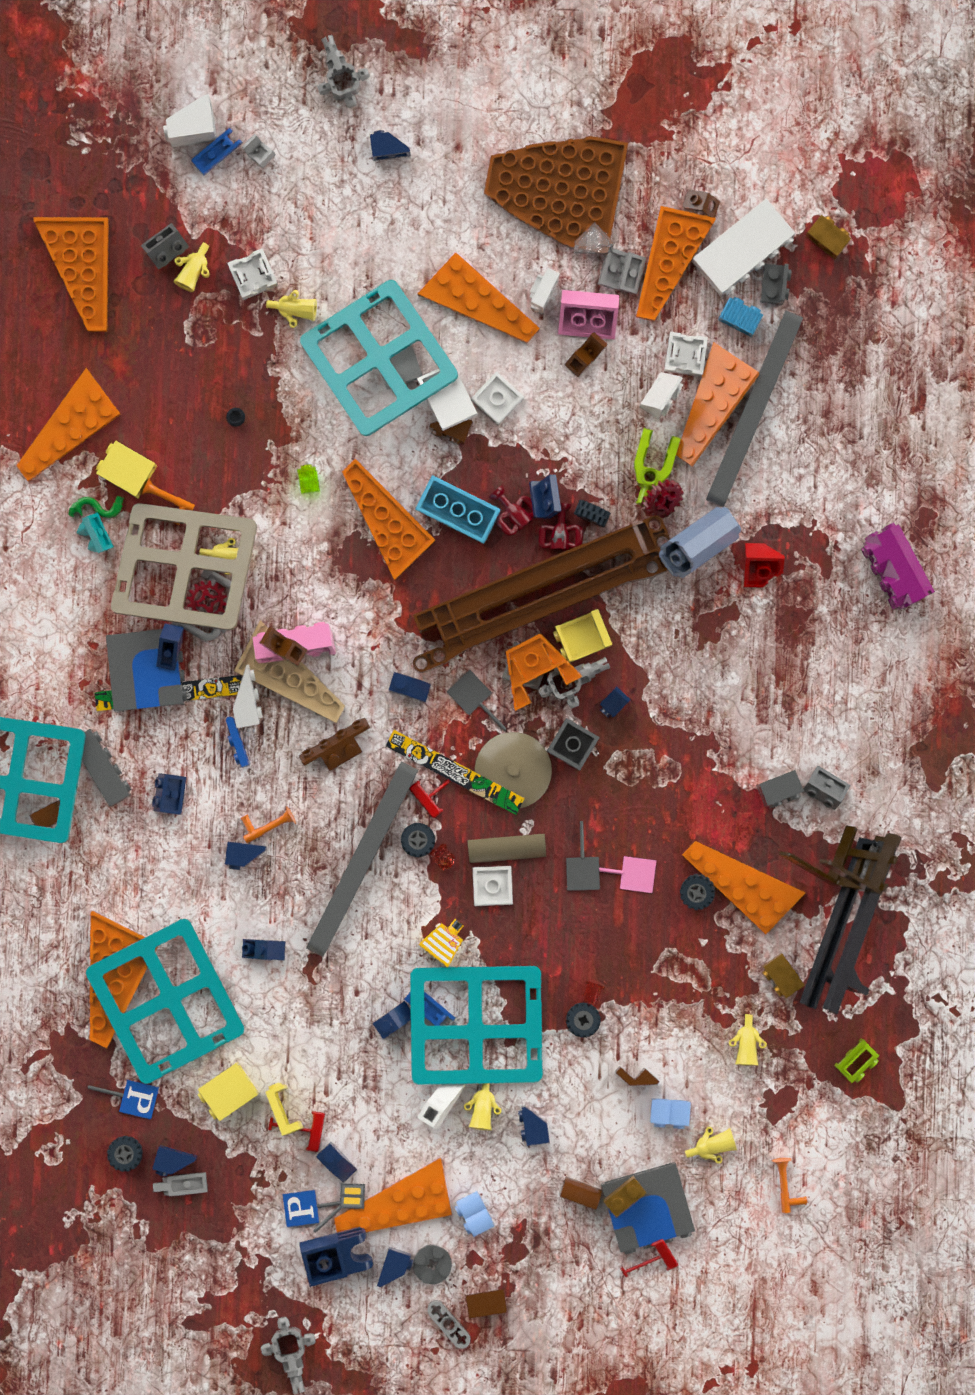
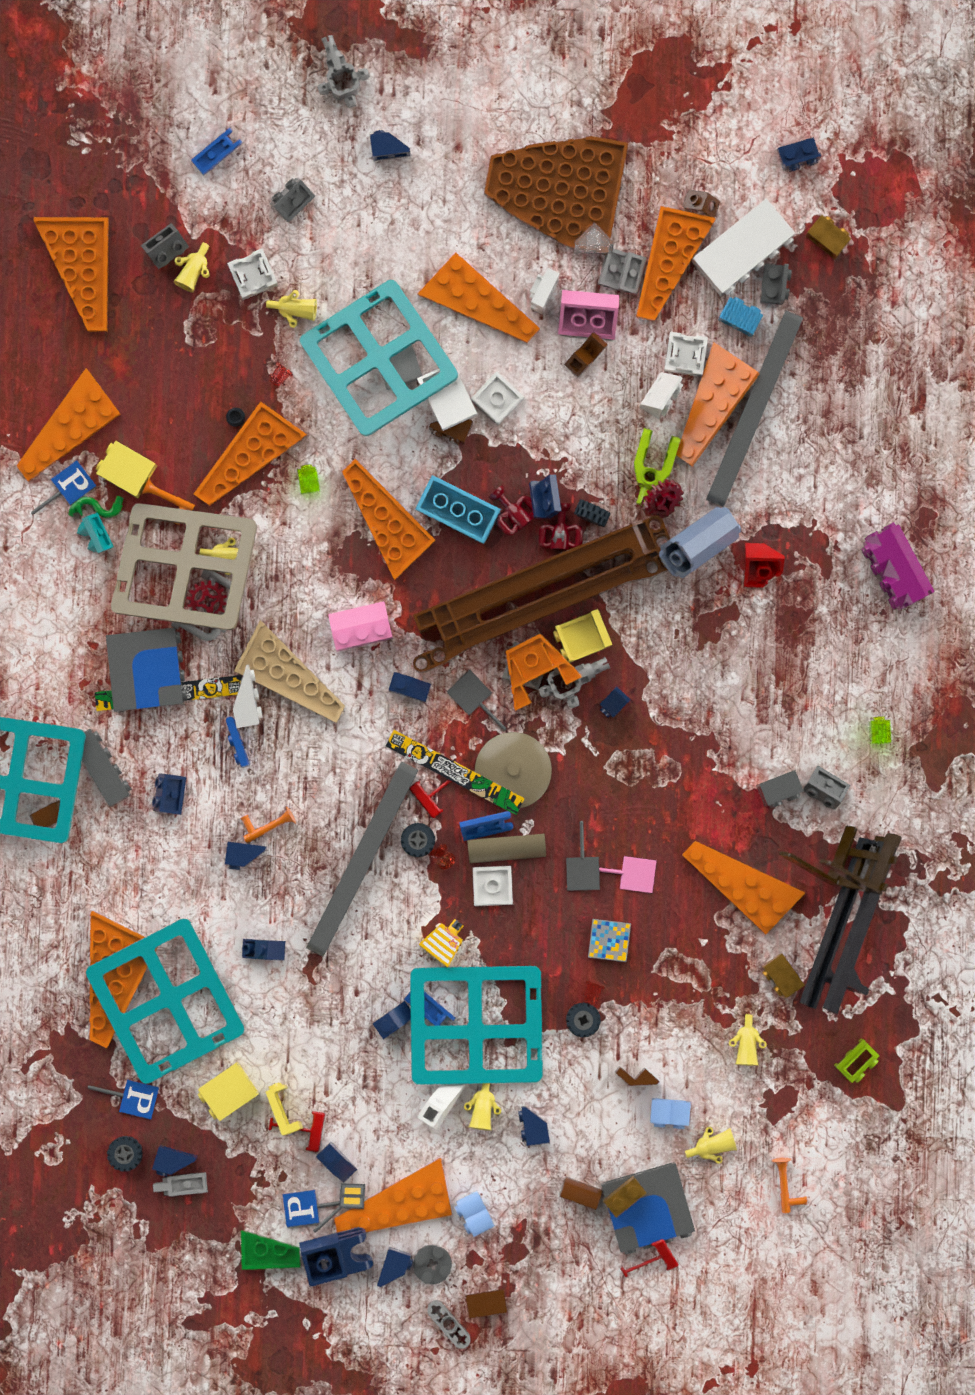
dark blue slope [156,623,184,671] -> none
white slope [163,94,217,147] -> none
light grey bracket [242,134,276,168] -> none
bright pink wedge [252,622,336,664] -> none
reddish brown slope [259,627,307,666] -> none
light grey piece [261,1317,316,1394] -> none
reddish brown bracket [299,718,370,771] -> none
dark grey brick [546,718,600,771] -> none
black wheel [680,874,715,910] -> none
none -> blue piece [31,460,96,515]
none -> orange wing [194,402,307,506]
none -> green wing [241,1230,301,1270]
none -> clear red brick [269,362,293,387]
none -> dark grey bracket [270,178,315,222]
none -> bright pink slope [328,601,393,652]
none -> blue hinge [459,811,514,841]
none -> tile [588,919,631,962]
none -> dark blue bracket [777,137,822,172]
none -> clear neon green brick [868,716,891,744]

